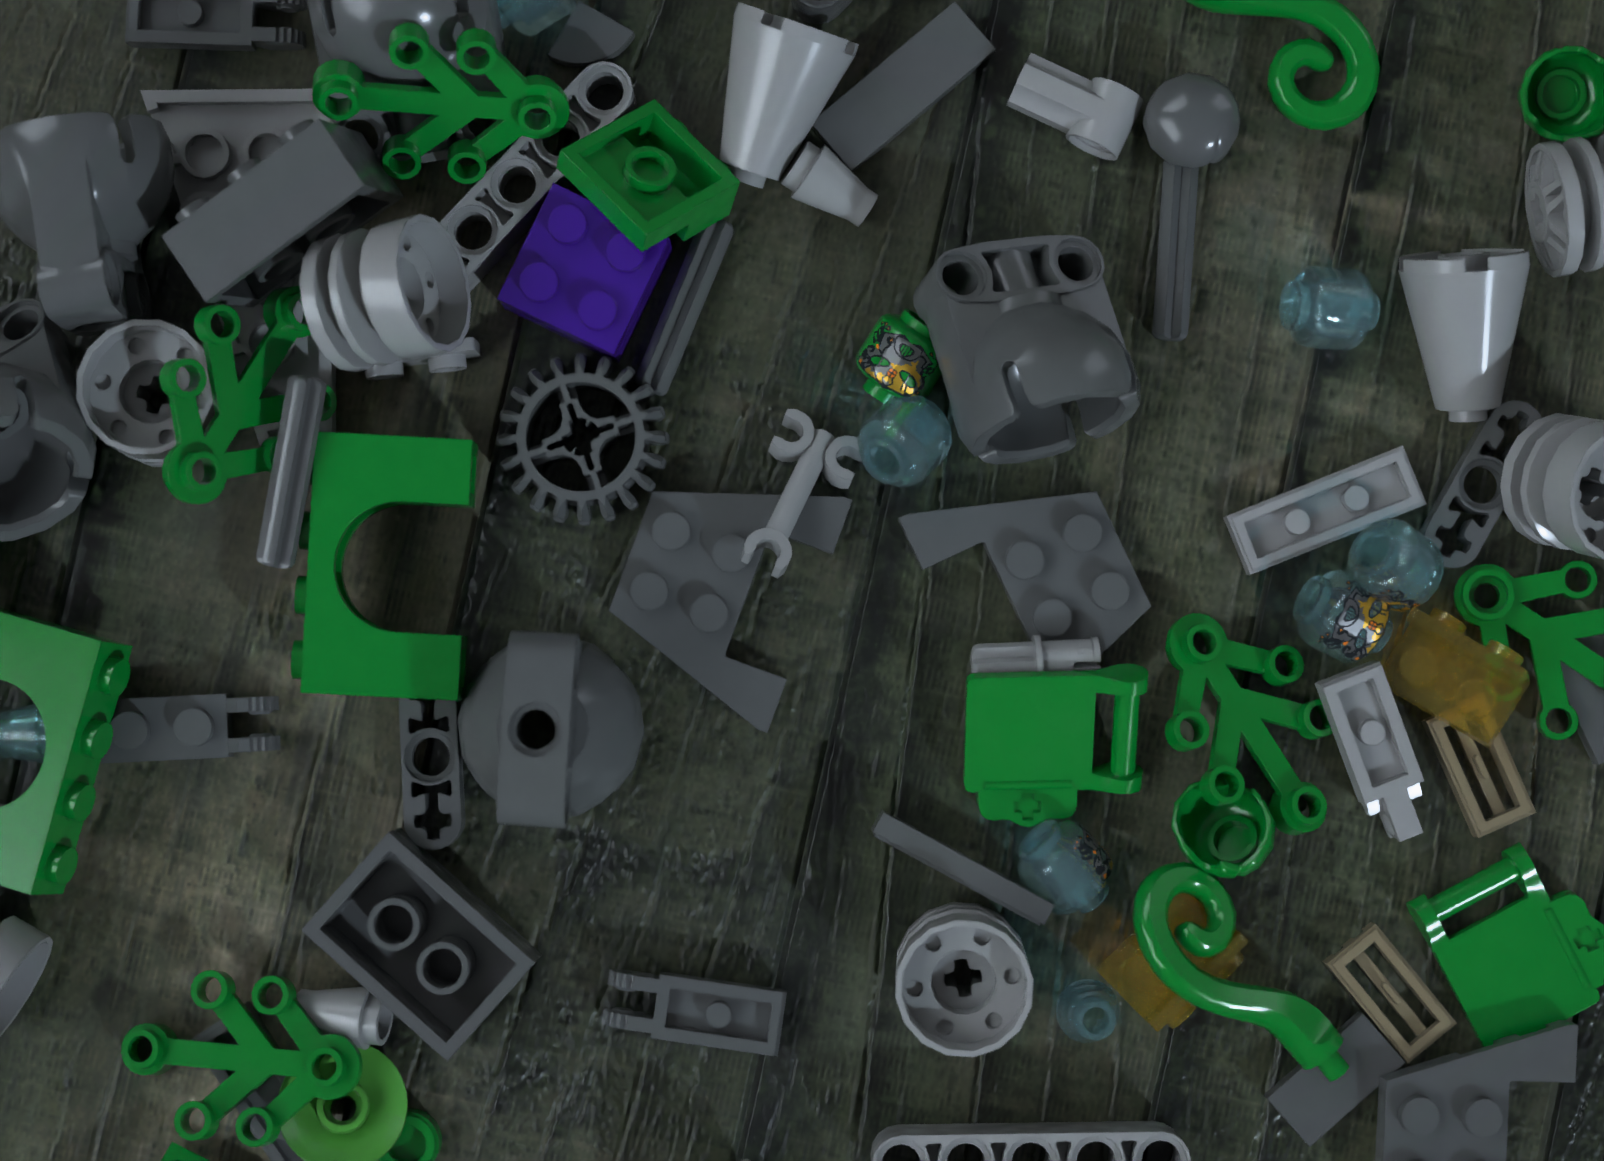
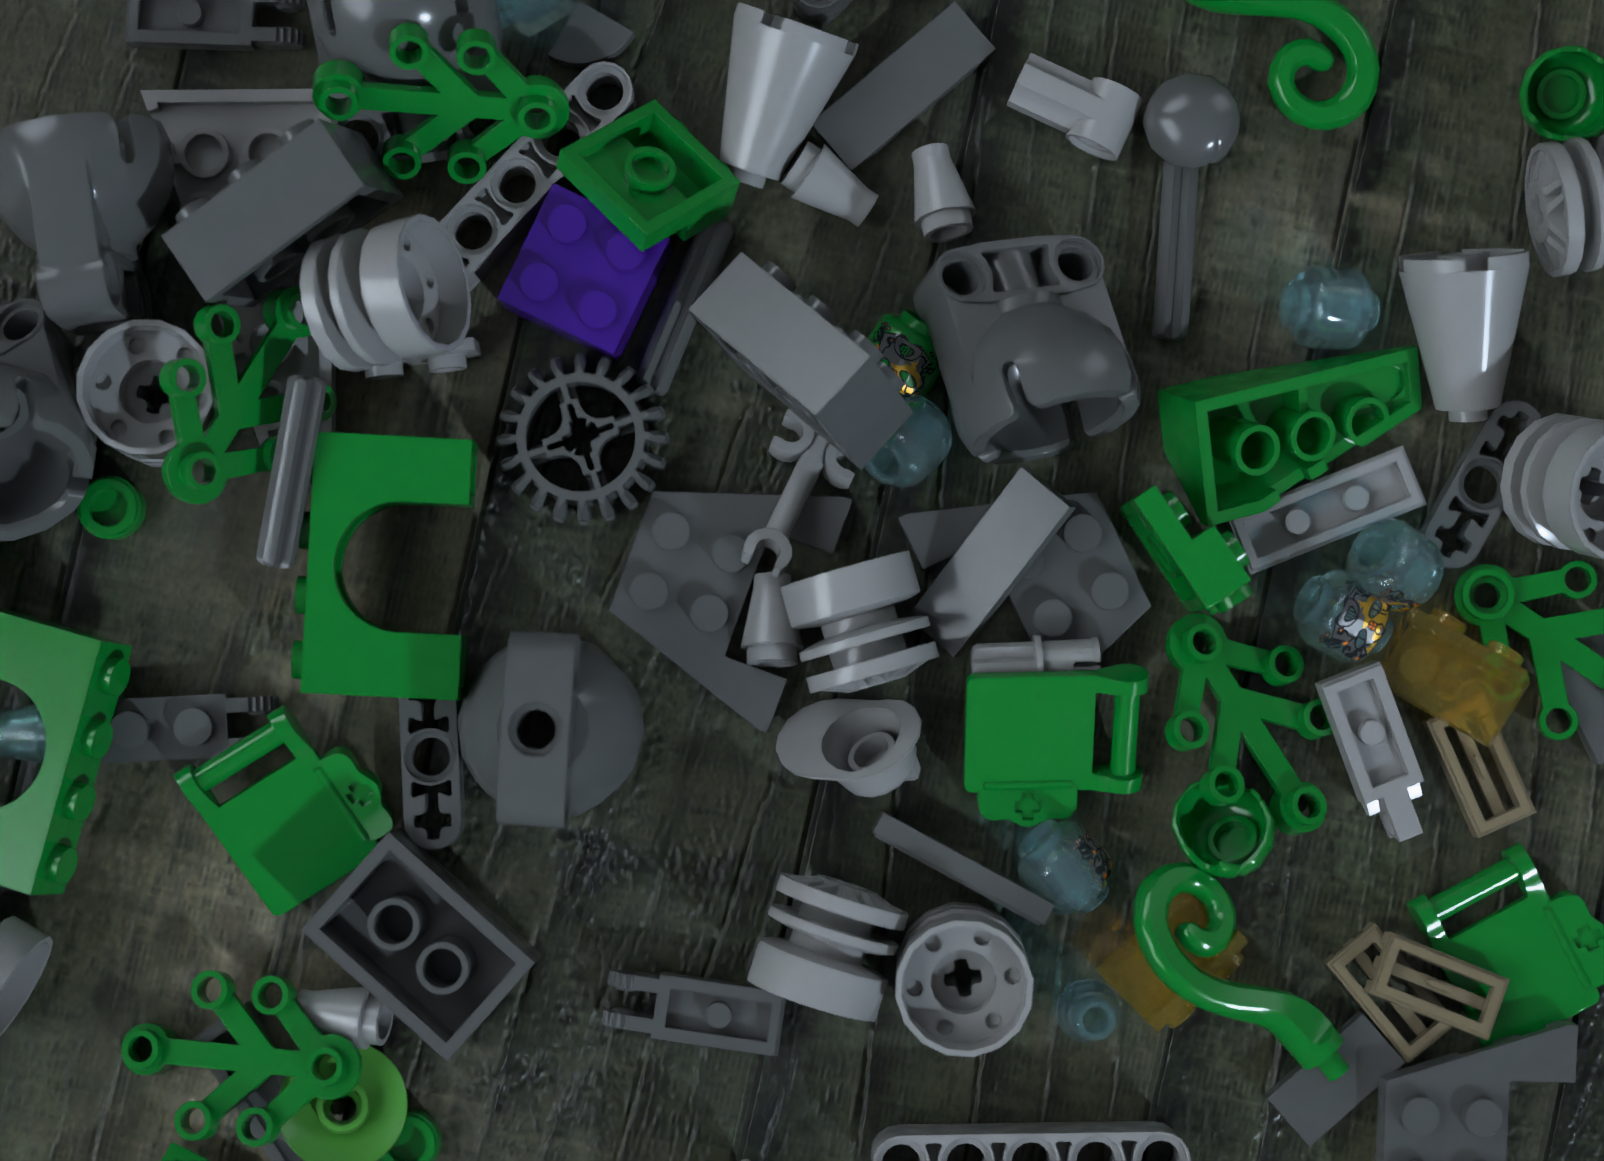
none -> green tile [77,476,146,540]
none -> green piece [173,705,395,916]
none -> dark grey brick [688,252,914,470]
none -> light grey cone [740,572,804,668]
none -> light grey wheel [747,872,909,1021]
none -> light grey piece [776,699,922,798]
none -> light grey wheel [780,551,939,694]
none -> dark grey tile [907,467,1076,657]
none -> light grey cone [911,143,976,243]
none -> green plate [1118,485,1254,616]
none -> green wedge [1157,345,1422,527]
none -> dark tan tile [1363,931,1510,1040]

